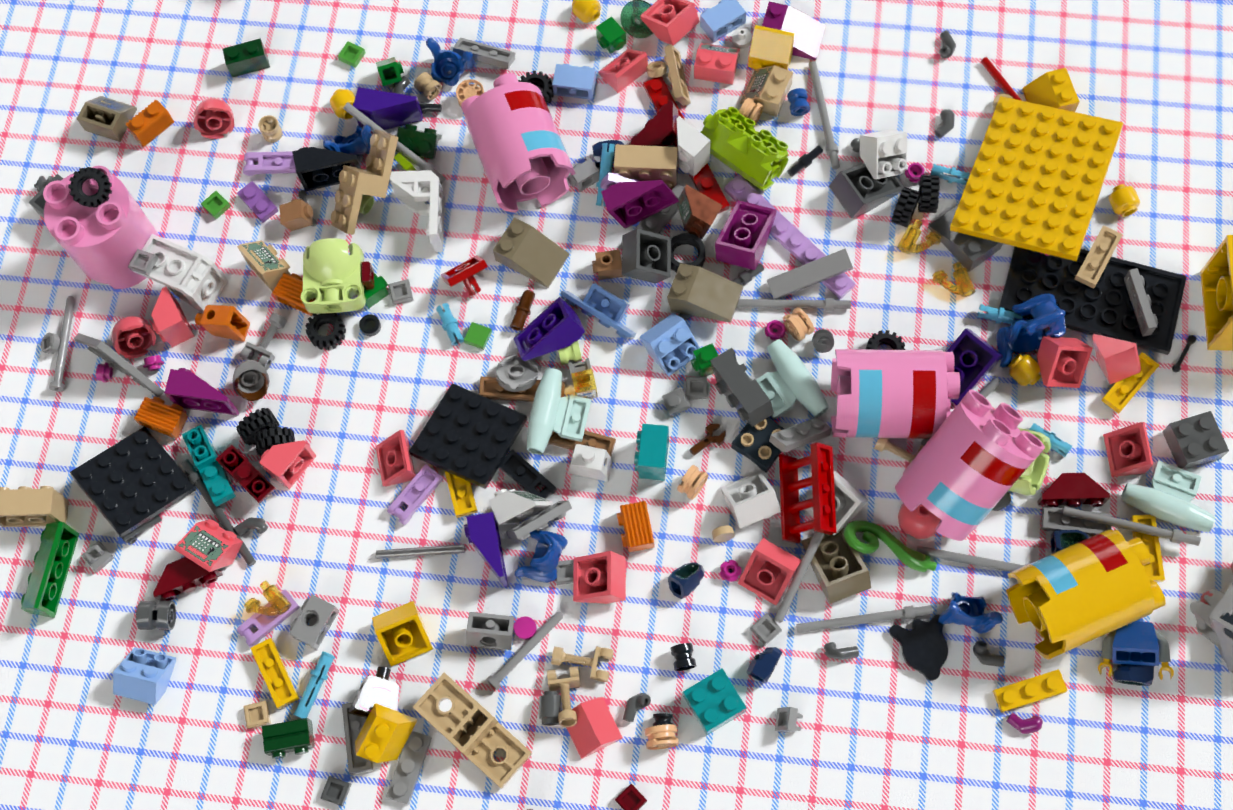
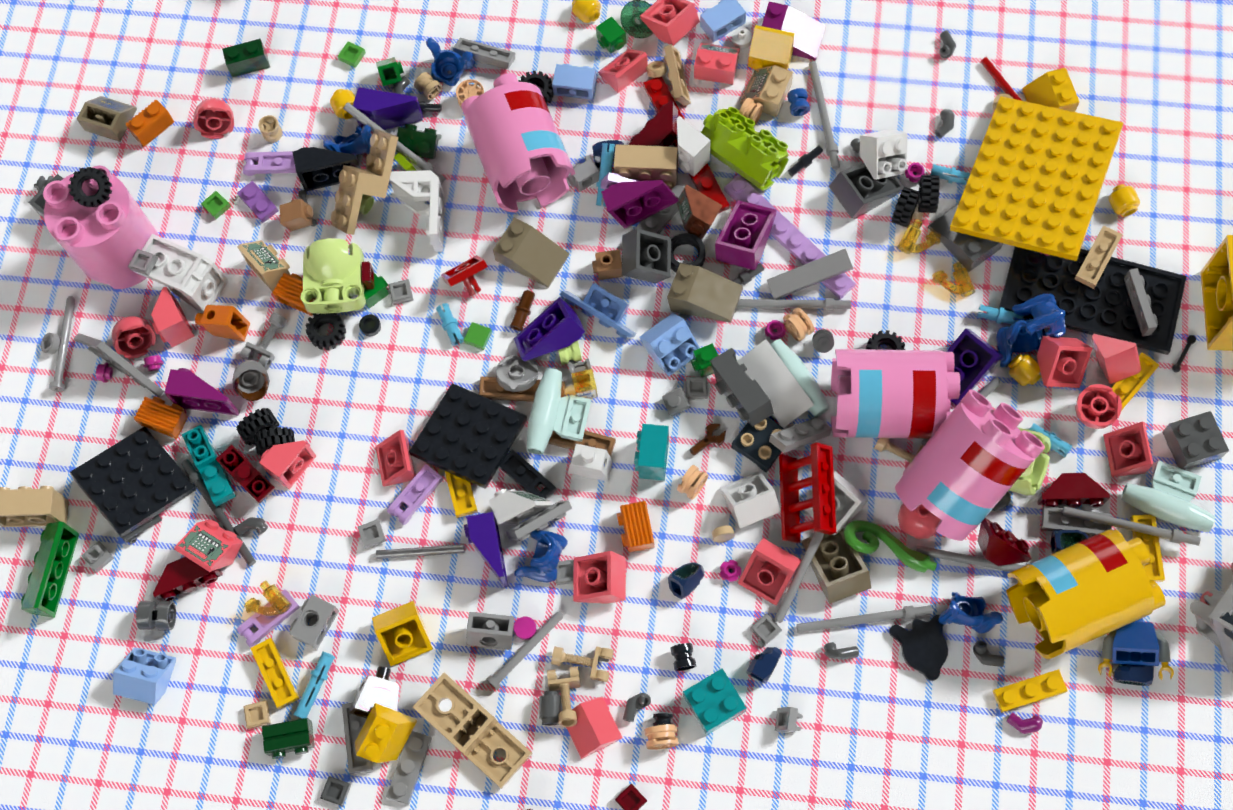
none -> light grey plate [358,519,386,549]
none -> white sticker [737,339,814,428]
none -> dark red slope [977,518,1032,566]
none -> coral cylinder [1075,384,1122,429]

